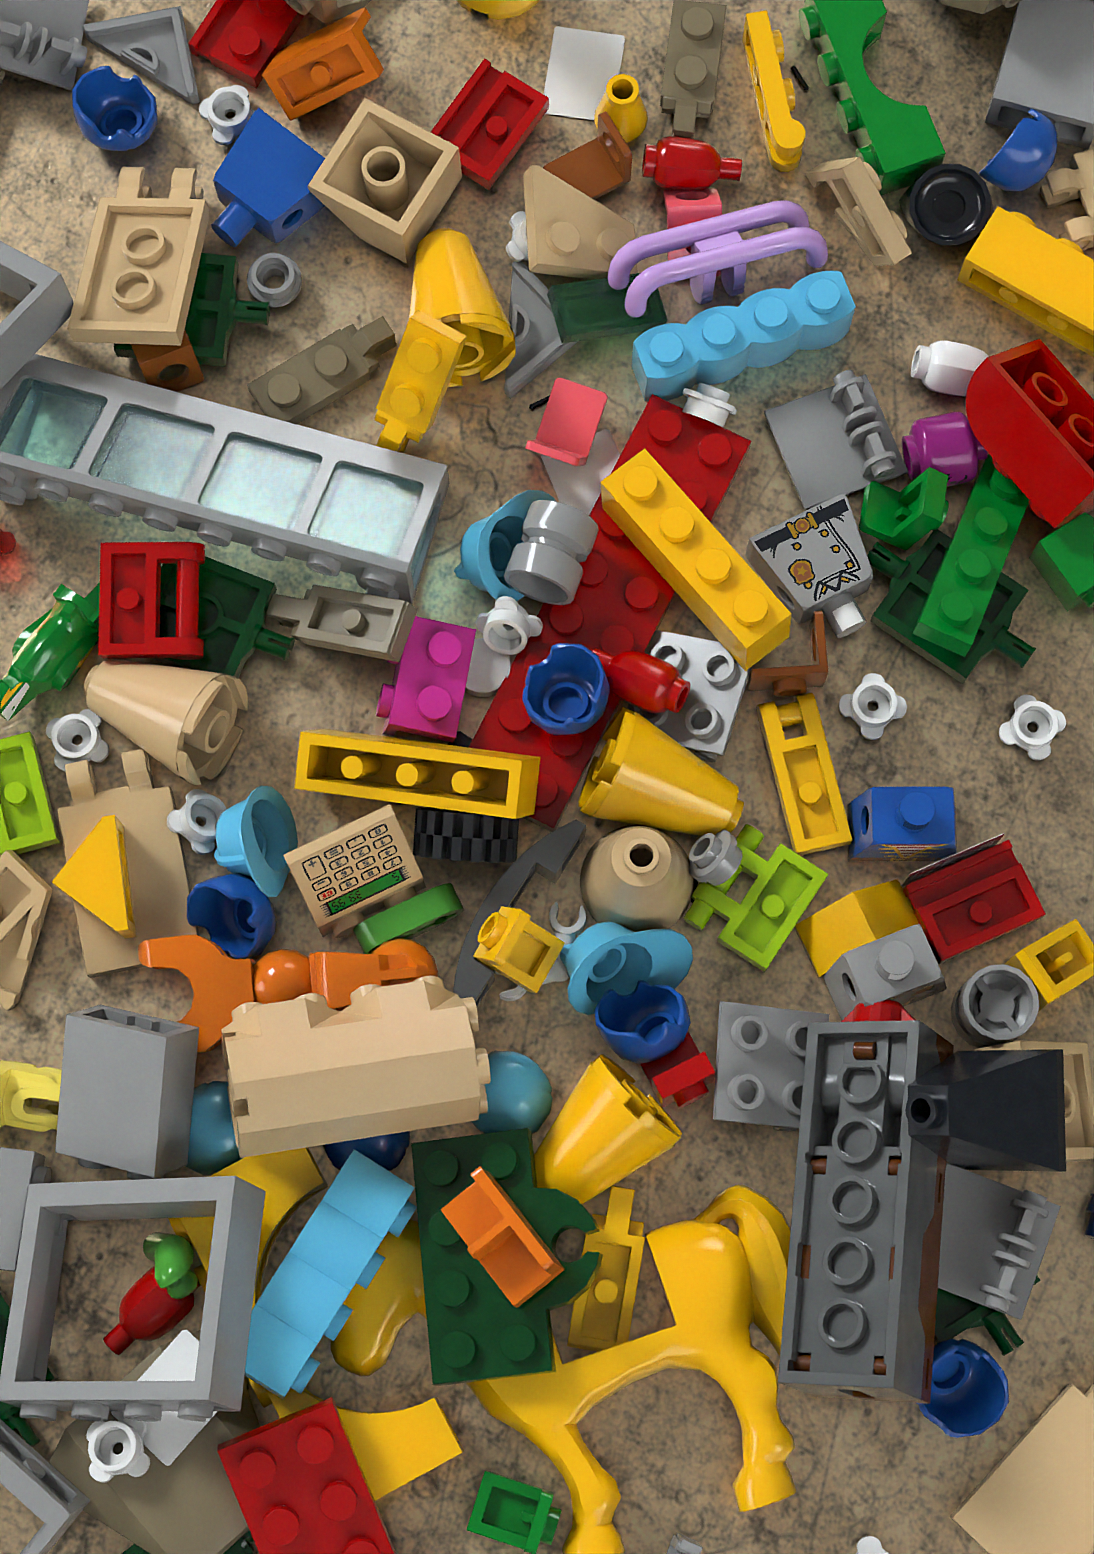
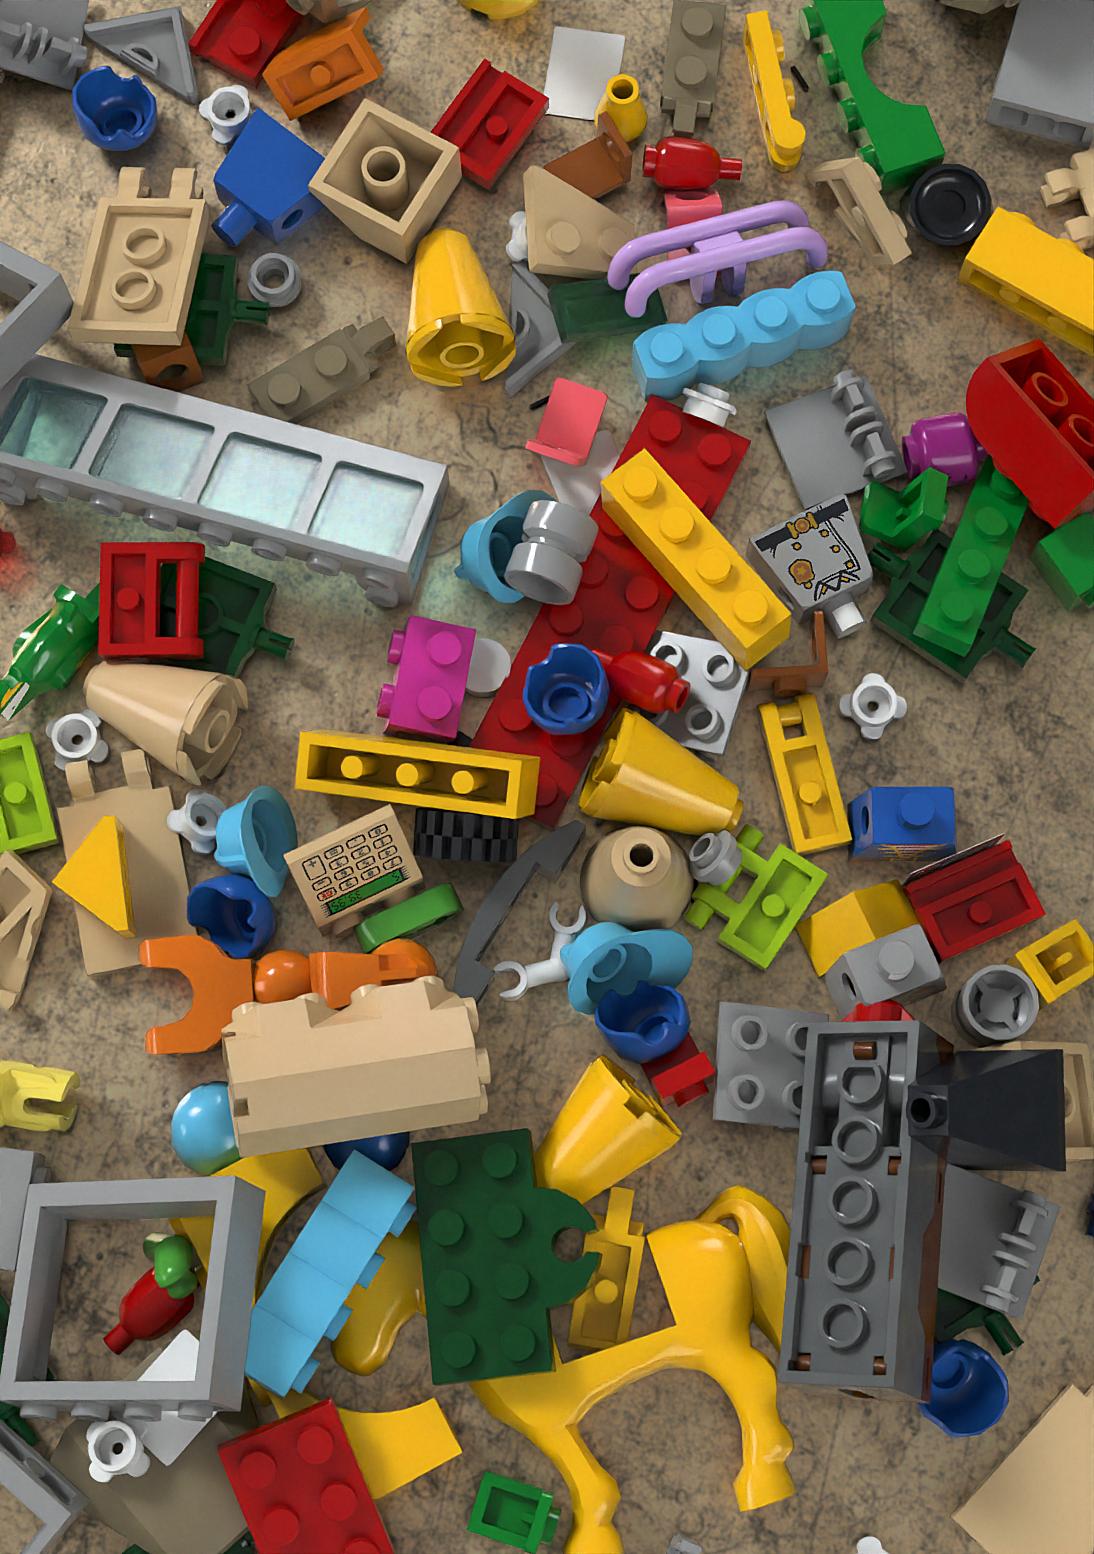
light grey brick [55,1005,199,1180] -> none
dark tan hinge [266,584,417,662] -> none
yellow hinge [374,310,467,453] -> none
orange panel [440,1166,565,1308] -> none
medium azure hair [471,1050,553,1134] -> none
yellow bracket [473,906,565,993] -> none
white plate [476,596,543,655] -> none
white plant [911,340,989,397] -> none
blue hair [978,109,1057,192] -> none
white plate [999,695,1066,761] -> none

